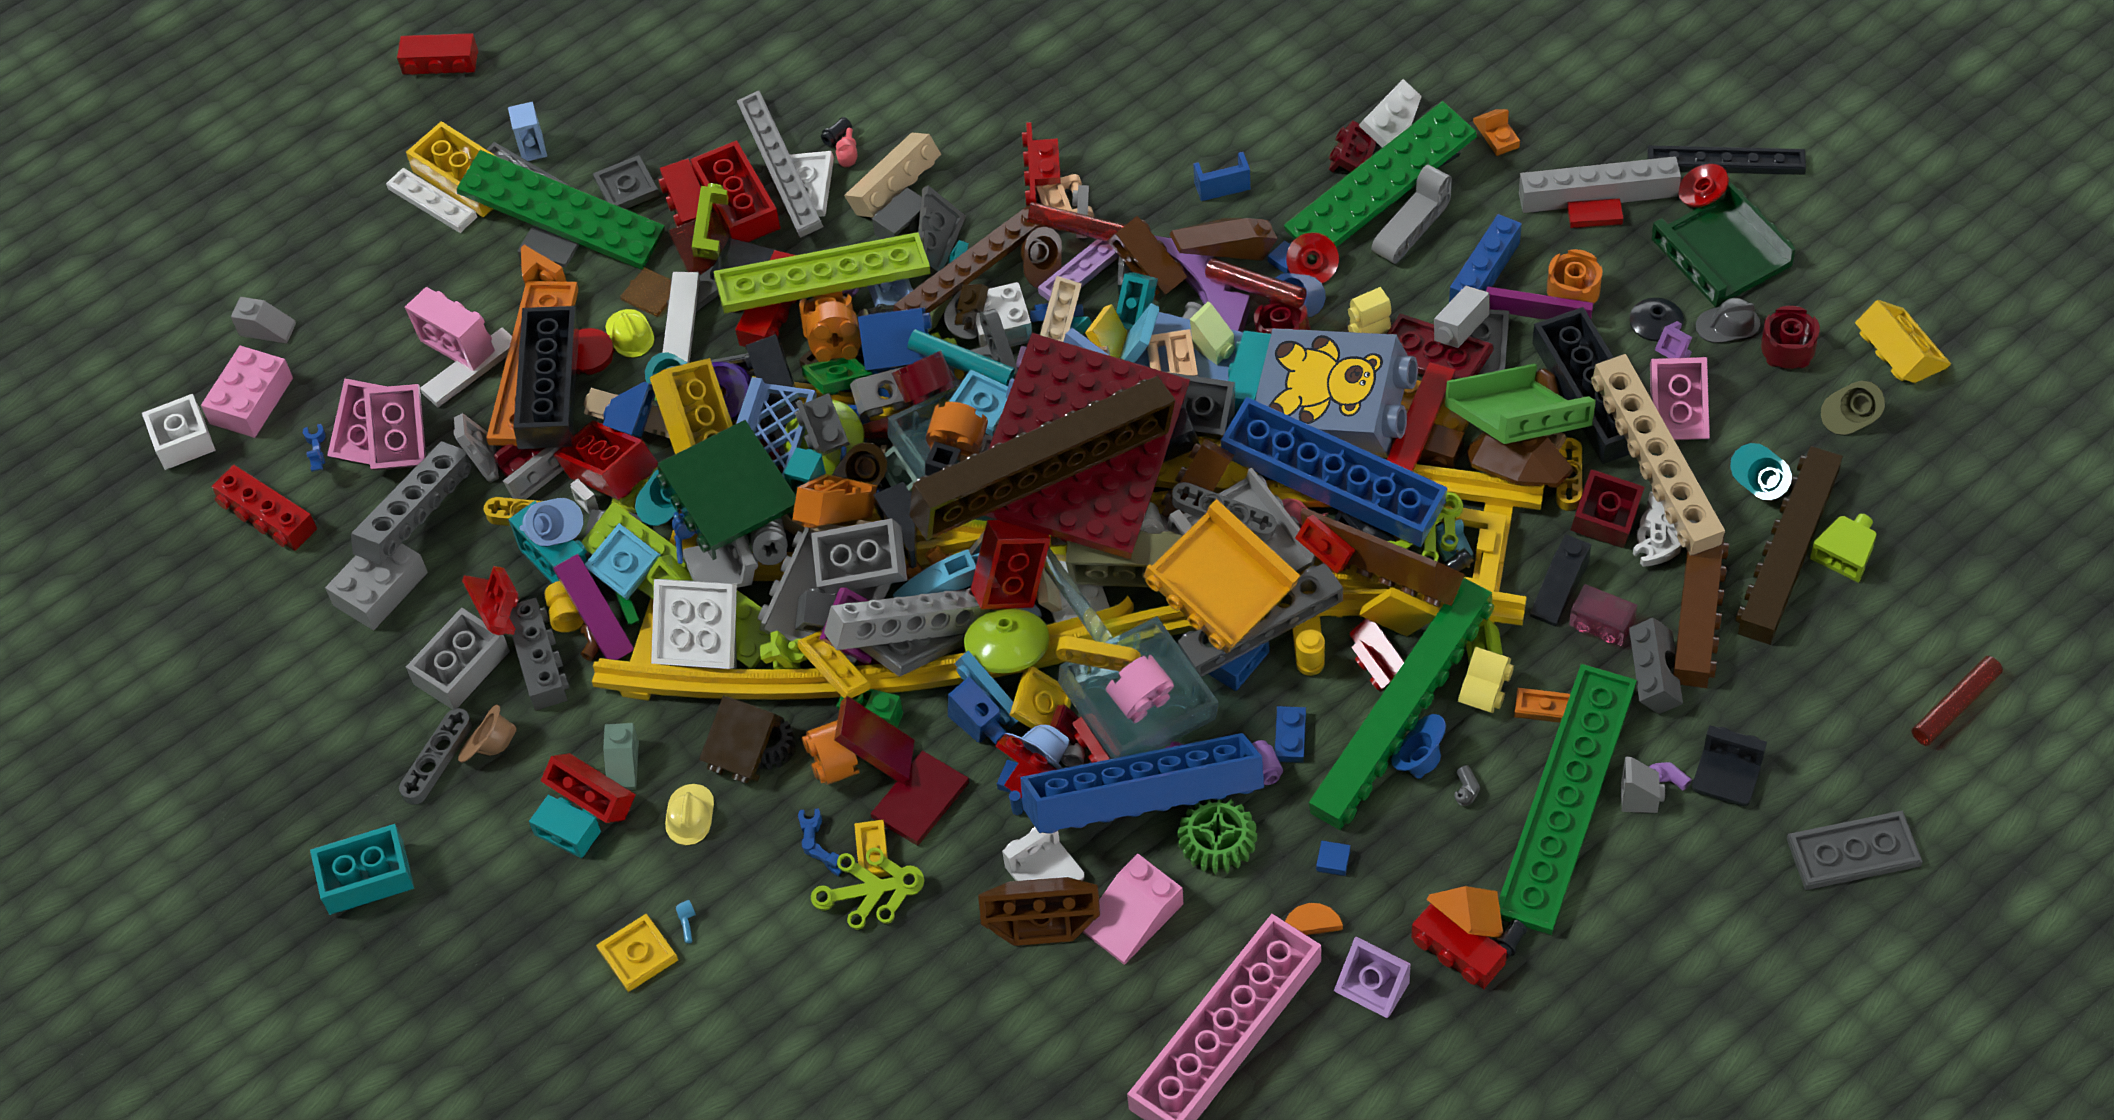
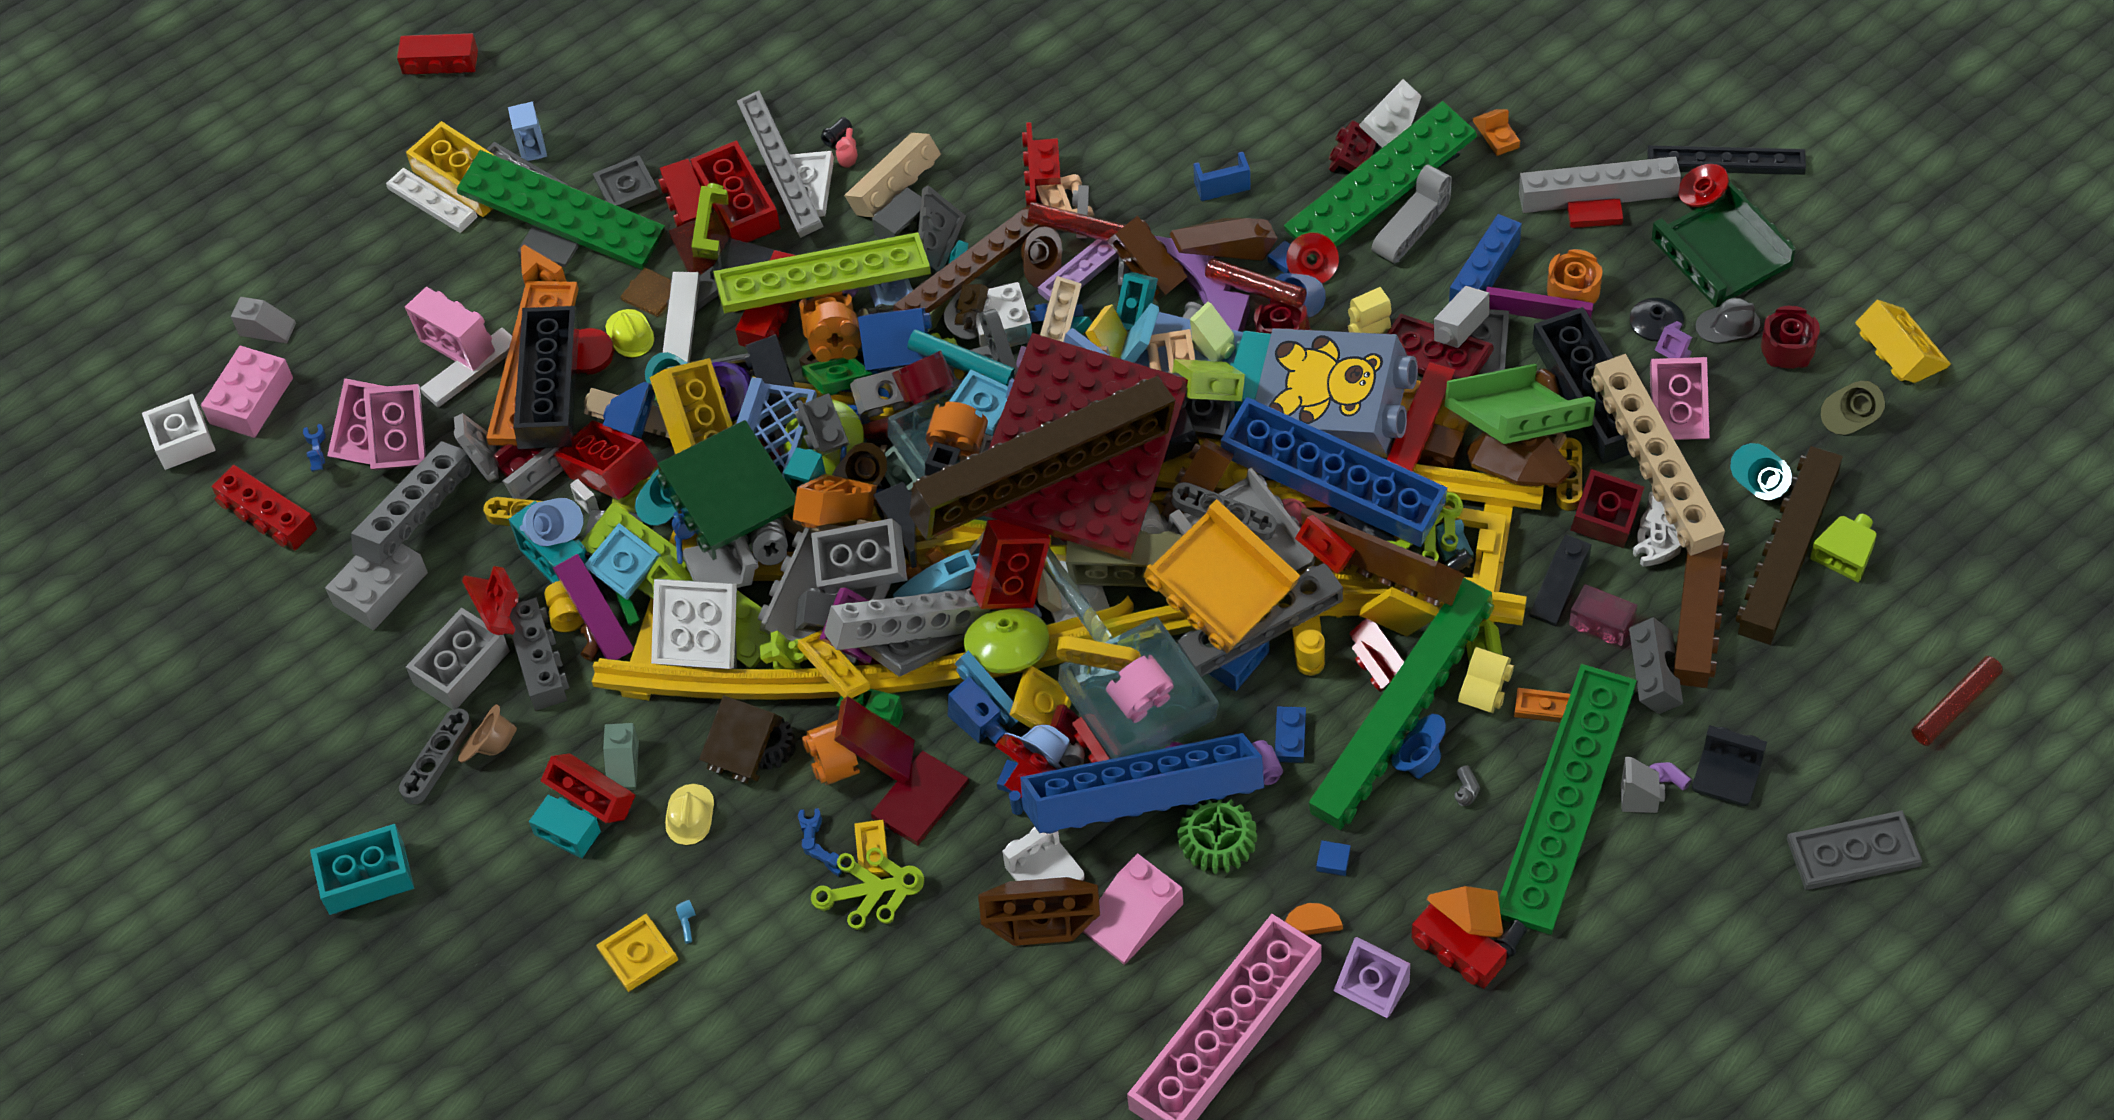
none -> lime panel [1172,359,1245,401]

